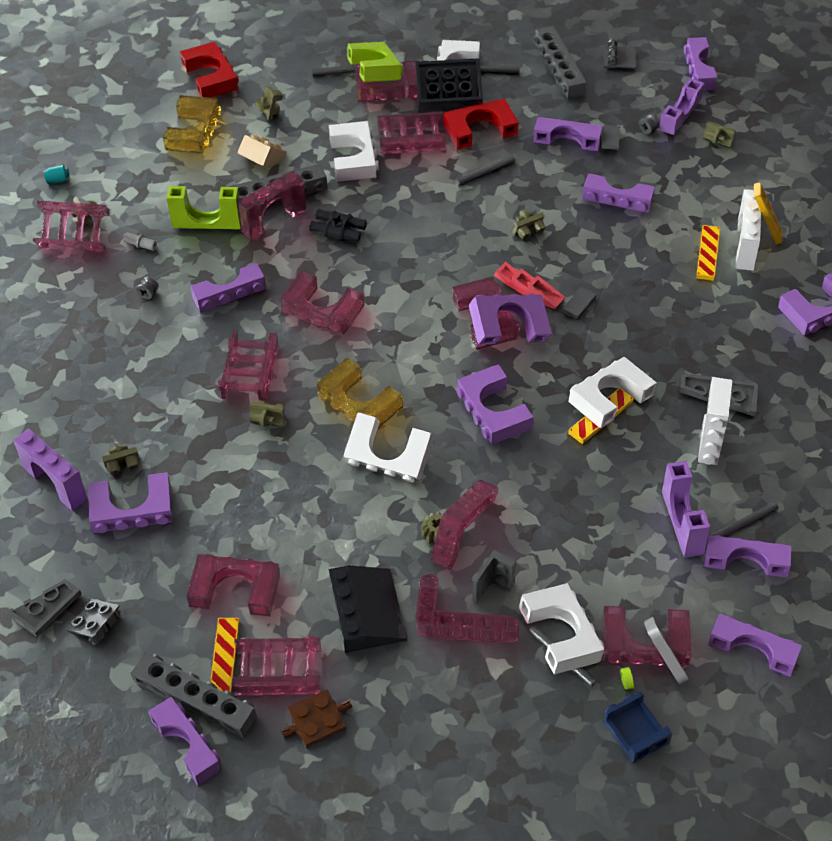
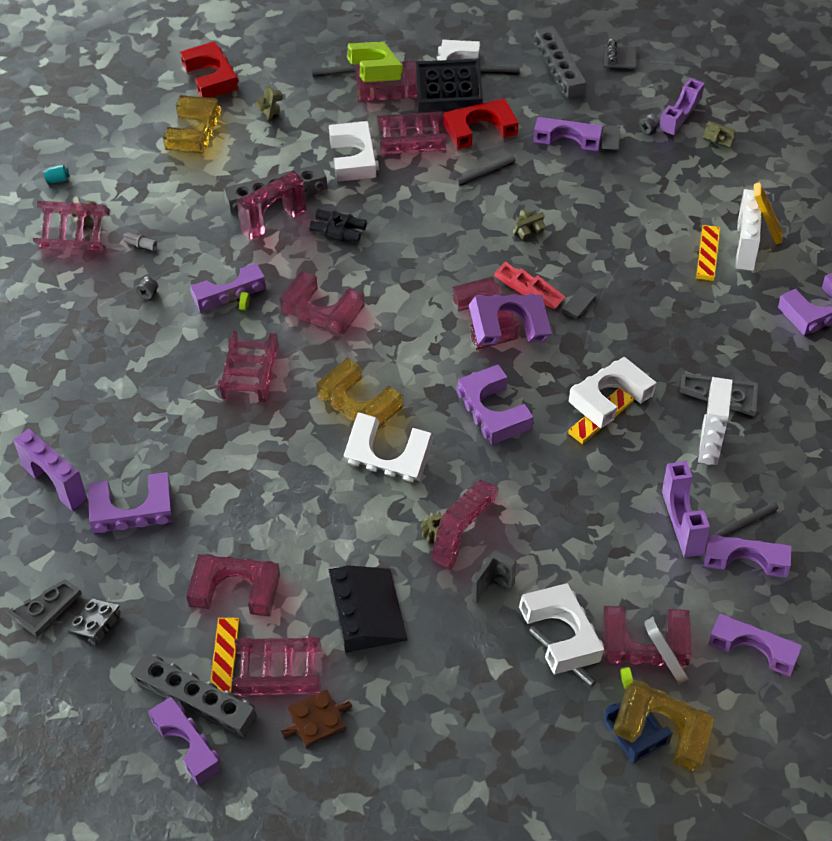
olive hips [102,441,139,475] -> none
lime arch [166,186,242,229] -> none
slope [238,134,287,168] -> none
olive hips [249,400,284,427] -> none
clear pink beam [416,574,520,644] -> none
medium lavender arch [582,173,655,213] -> none
medium lavender arch [684,37,717,91] -> none
none -> lime tile [239,292,250,311]
none -> clear yellow arch [612,680,715,772]

